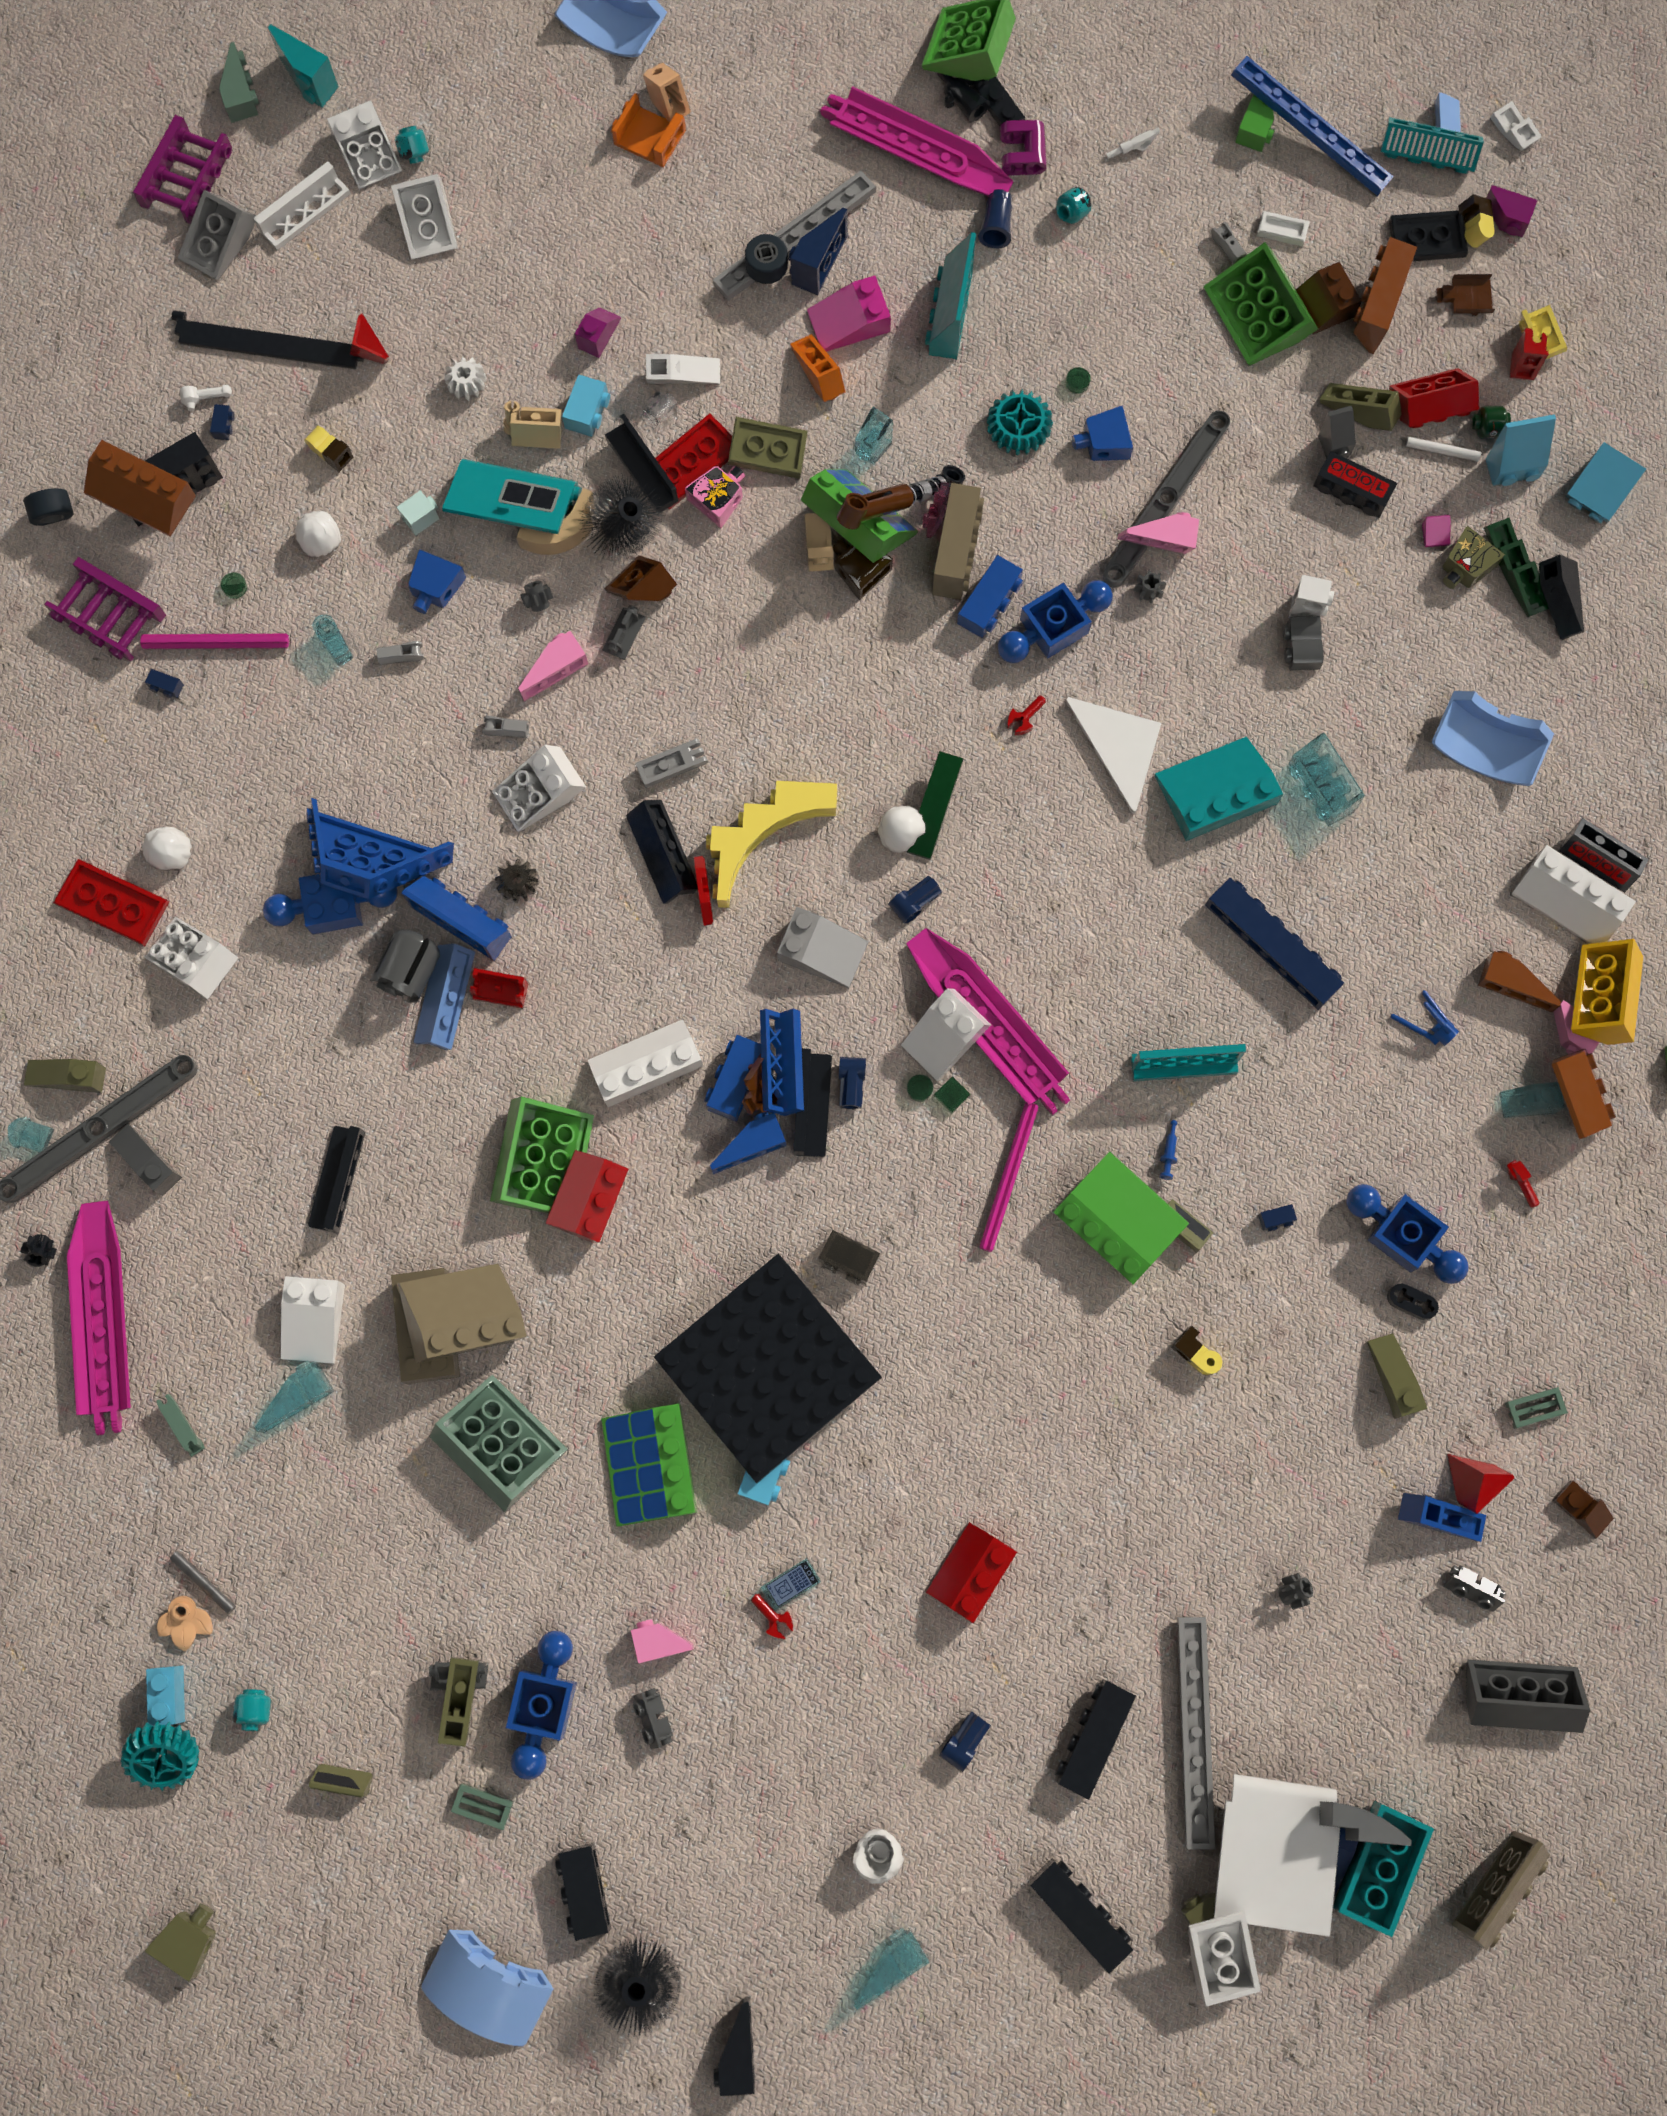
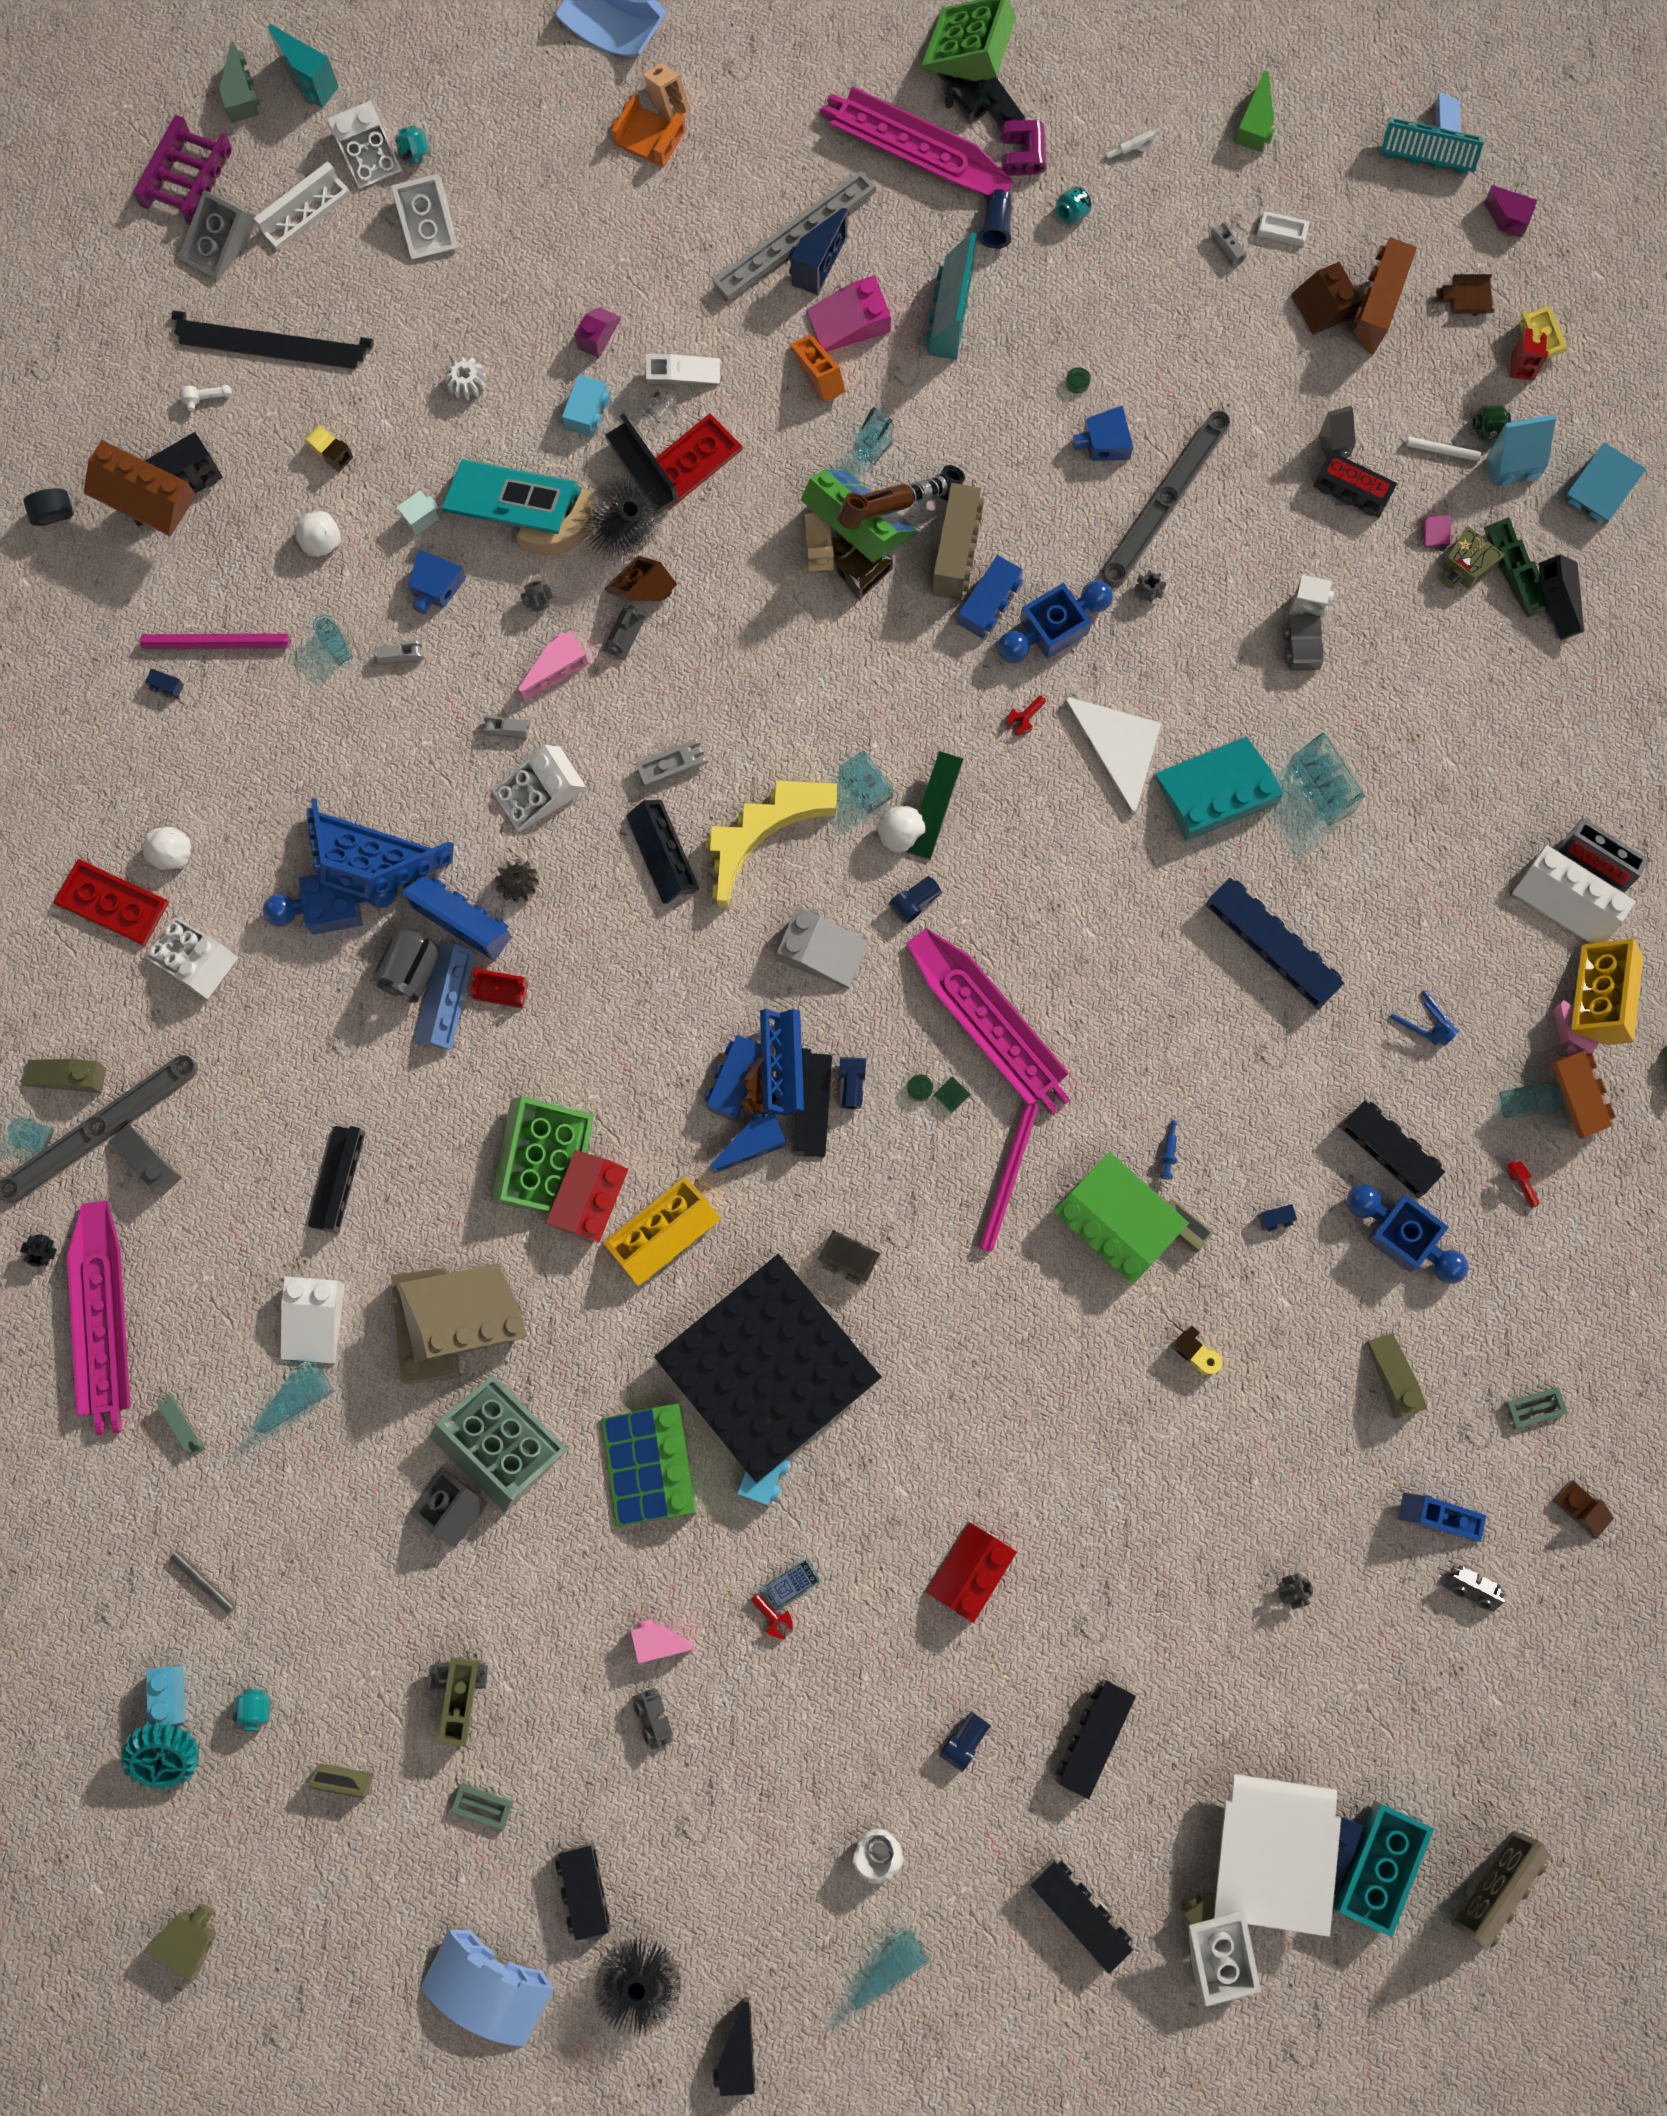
magenta fence [44,557,166,662] -> none
light nougat plate [157,1596,213,1651] -> none
dark blue piece [210,404,235,440] -> none
clear green tile [221,572,248,599] -> none
red slope [350,313,389,364] -> none
tan hinge [503,401,562,449] -> none
blue brick [506,1631,577,1780] -> none
white slope [588,1019,703,1107] -> none
torso [685,466,745,528] -> none
red tile [694,856,714,926] -> none
olive tile [728,417,808,479] -> none
black wheel [745,234,788,284] -> none
white slope [901,988,991,1081] -> none
clear pink slope [922,482,951,538] -> none
teal gear [986,389,1053,456] -> none
bright pink slope [1117,512,1199,554] -> none
teal fence [1131,1044,1246,1082] -> none
light grey plate [1177,1617,1215,1849] -> none
bright green slope [1203,242,1318,366] -> none
blue tile [1231,56,1394,196] -> none
dark grey slope [1319,1801,1411,1846] -> none
olive slope [1320,383,1402,431] -> none
black beam [1387,1283,1439,1320] -> none
black tile [1389,210,1468,261] -> none
red slope [1389,368,1479,428] -> none
light blue panel [1432,691,1554,786] -> none
red slope [1447,1454,1515,1514] -> none
leg [1458,194,1494,248] -> none
dark grey slope [1466,1659,1590,1733] -> none
dark orange slope [1478,951,1561,1012] -> none
white slope [1490,101,1542,151] -> none
none -> dark grey slope [410,1467,488,1548]
none -> yellow slope [603,1176,721,1286]
none -> clear light blue brick [838,750,893,814]
none -> black brick [1339,1100,1446,1199]

